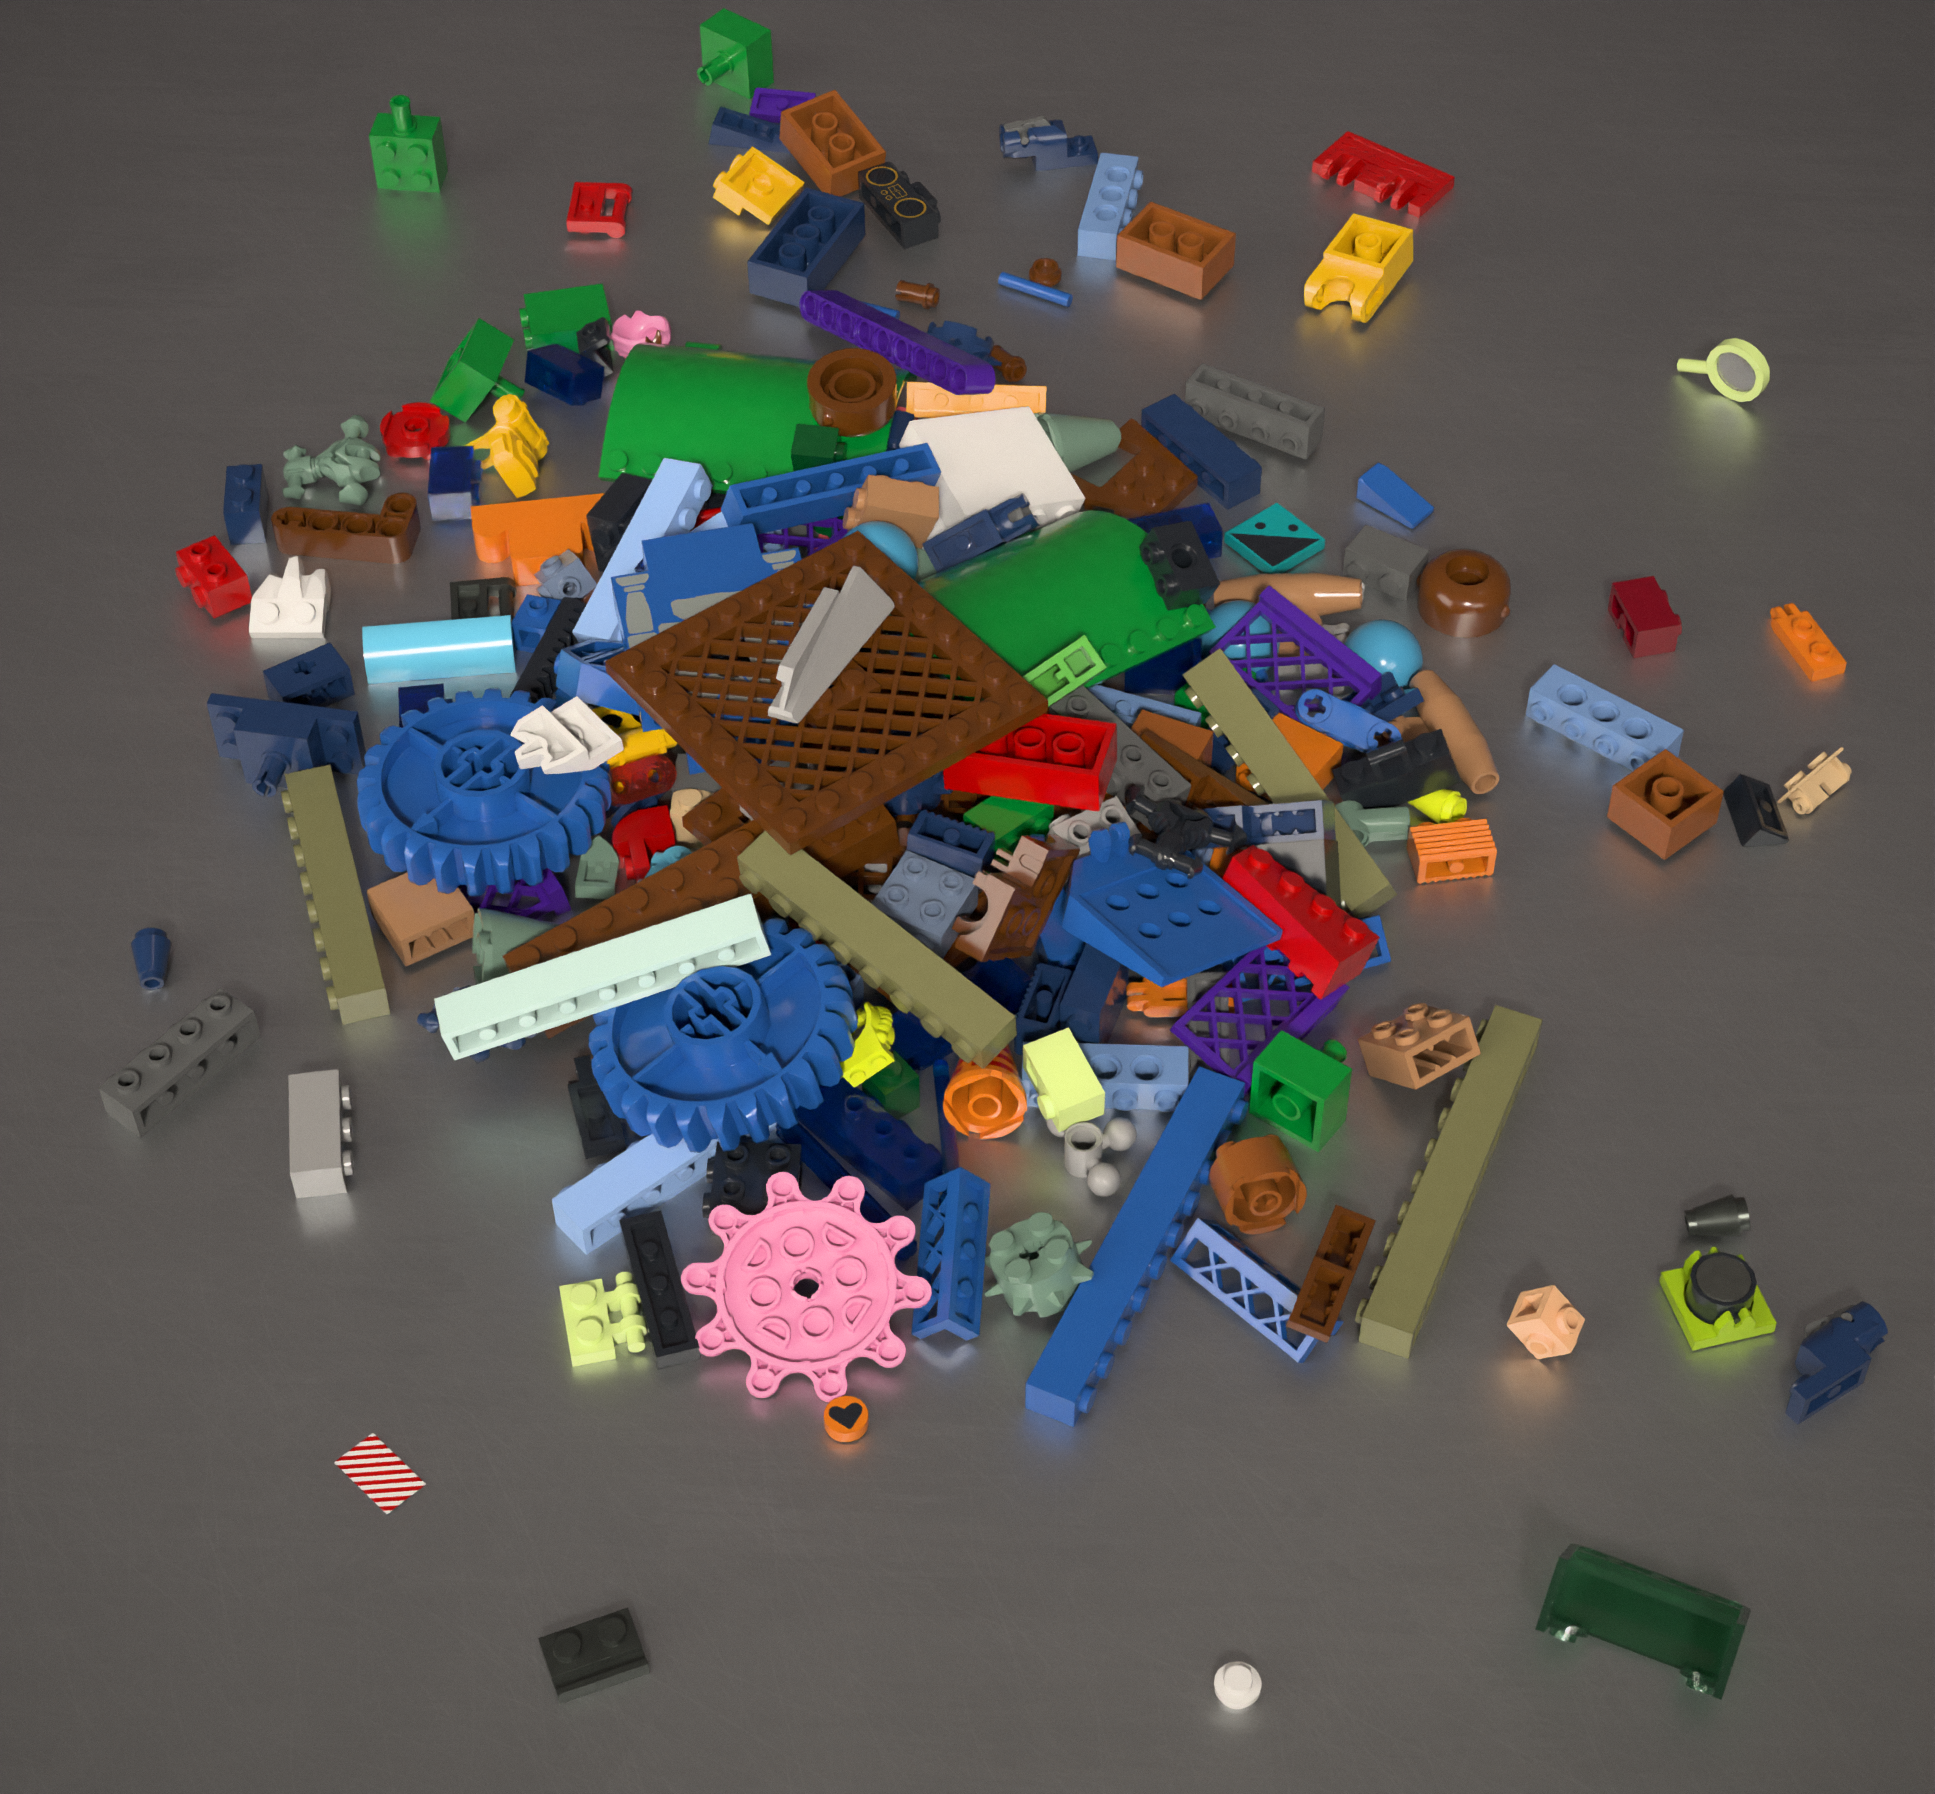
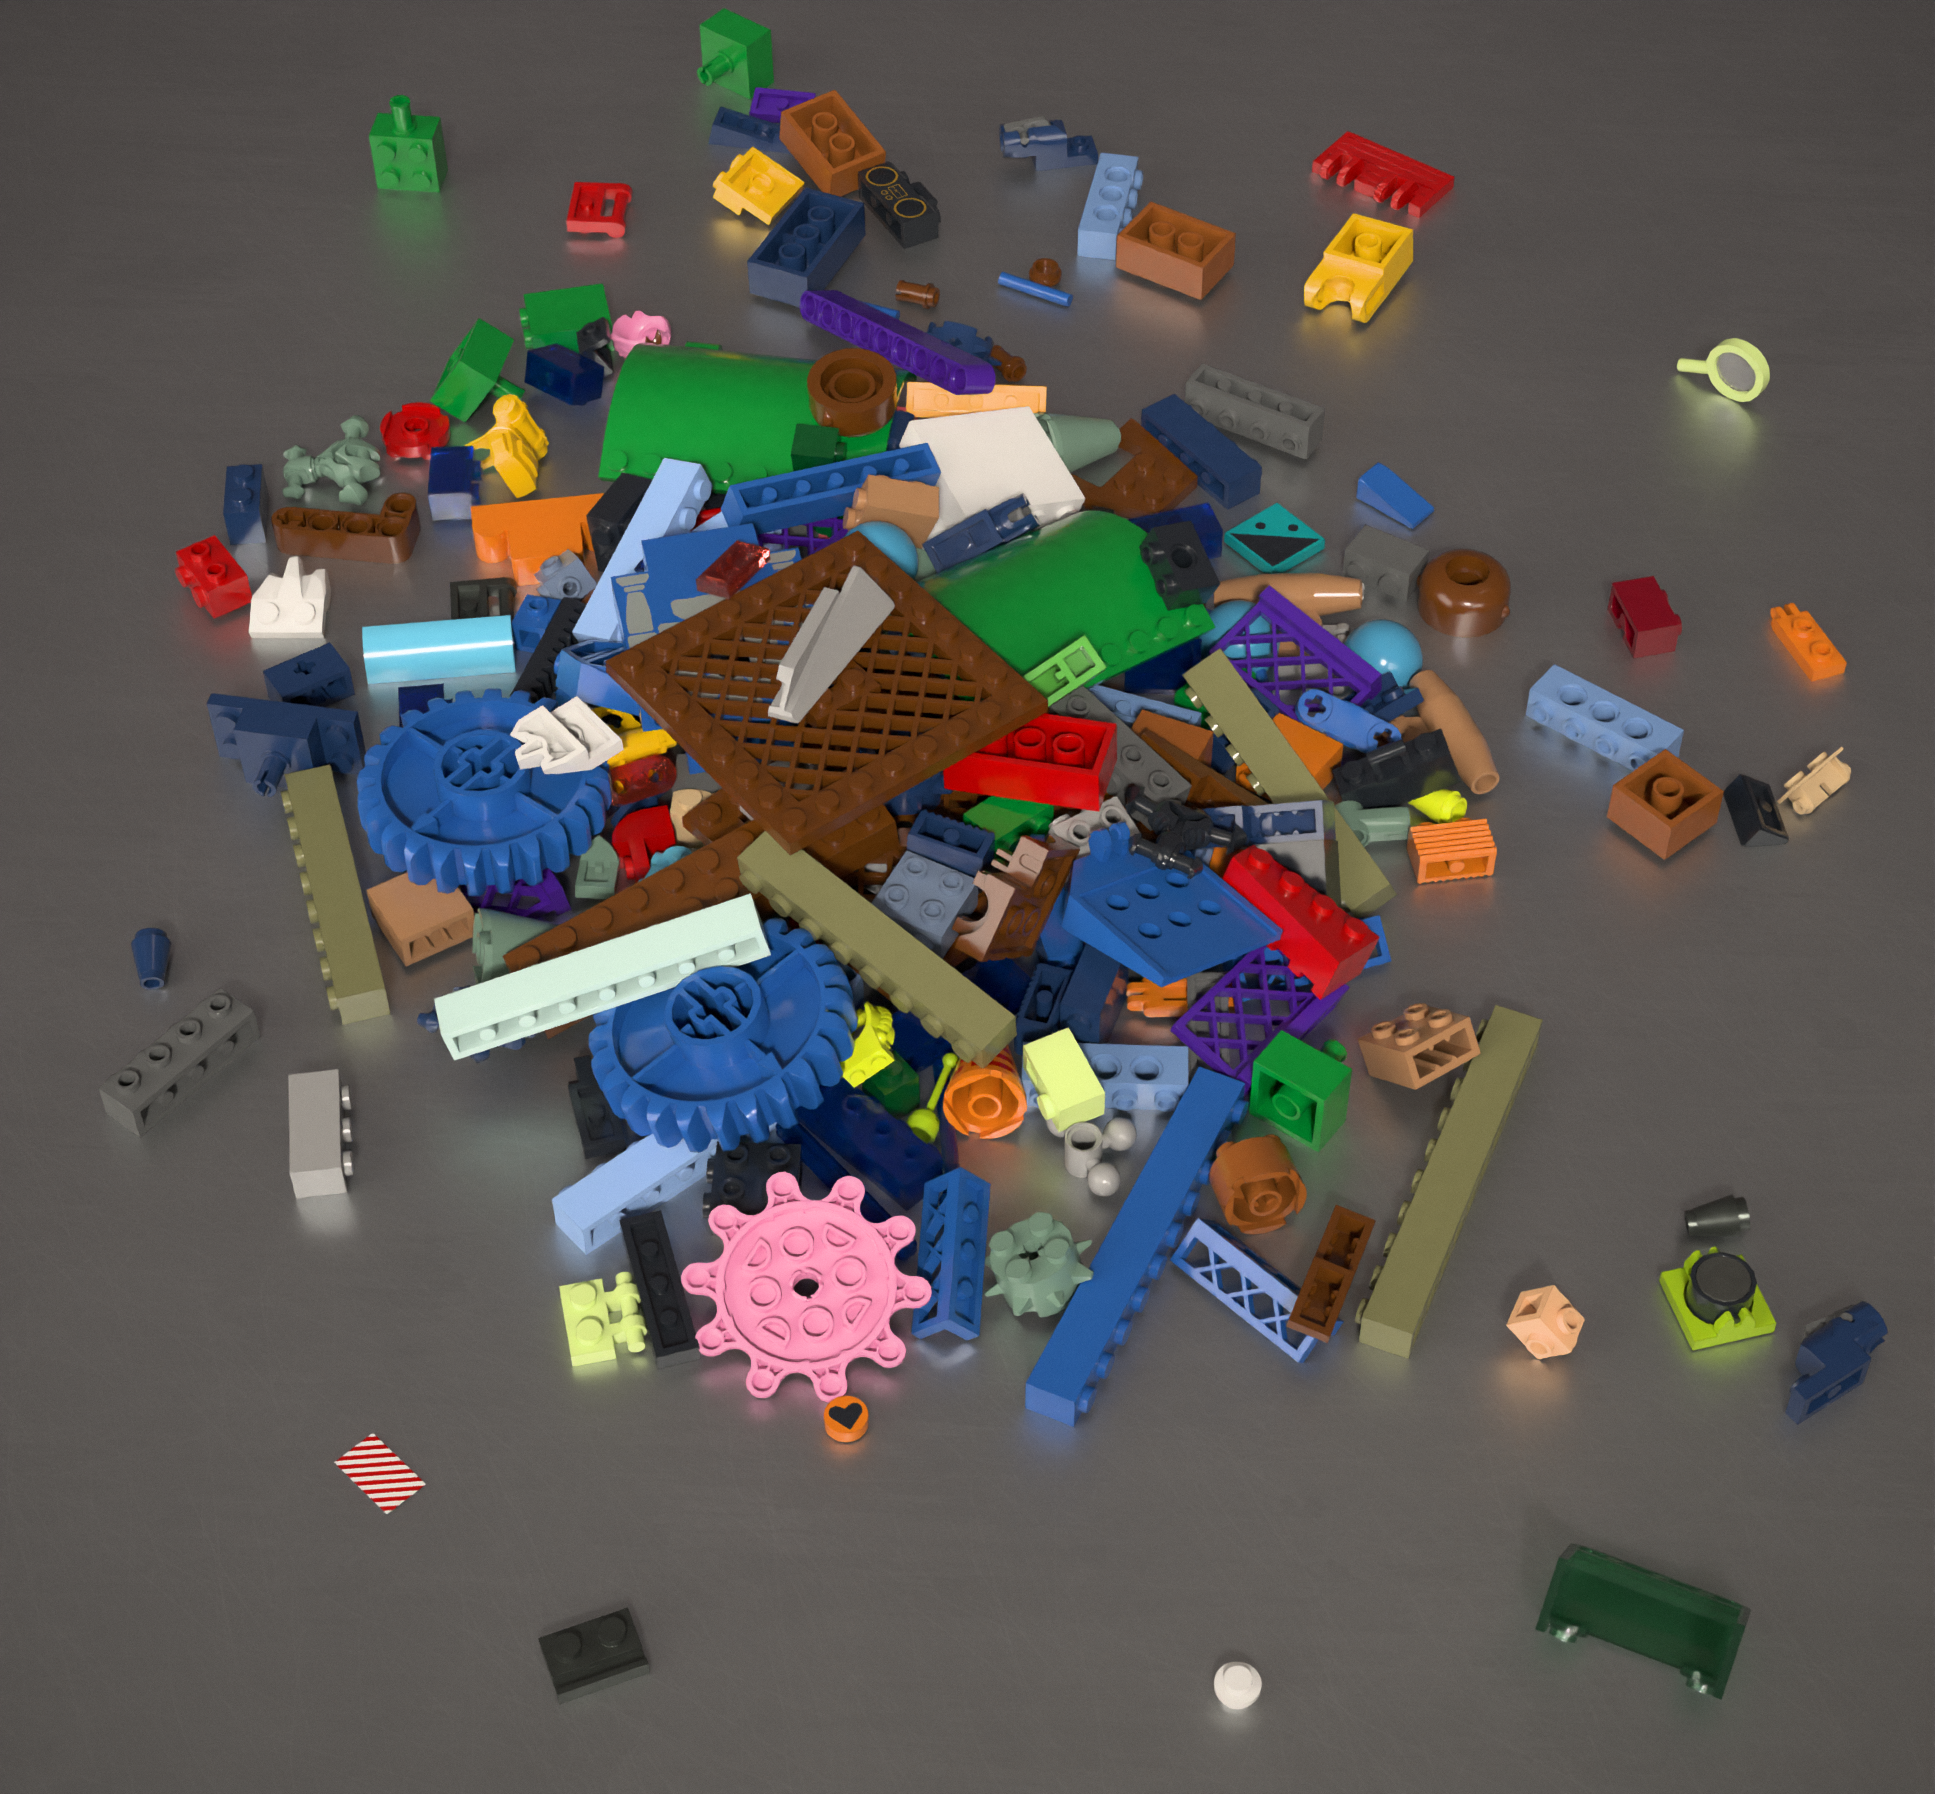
none -> clear red plate [696,540,770,599]
none -> lime hinge [903,1053,959,1144]

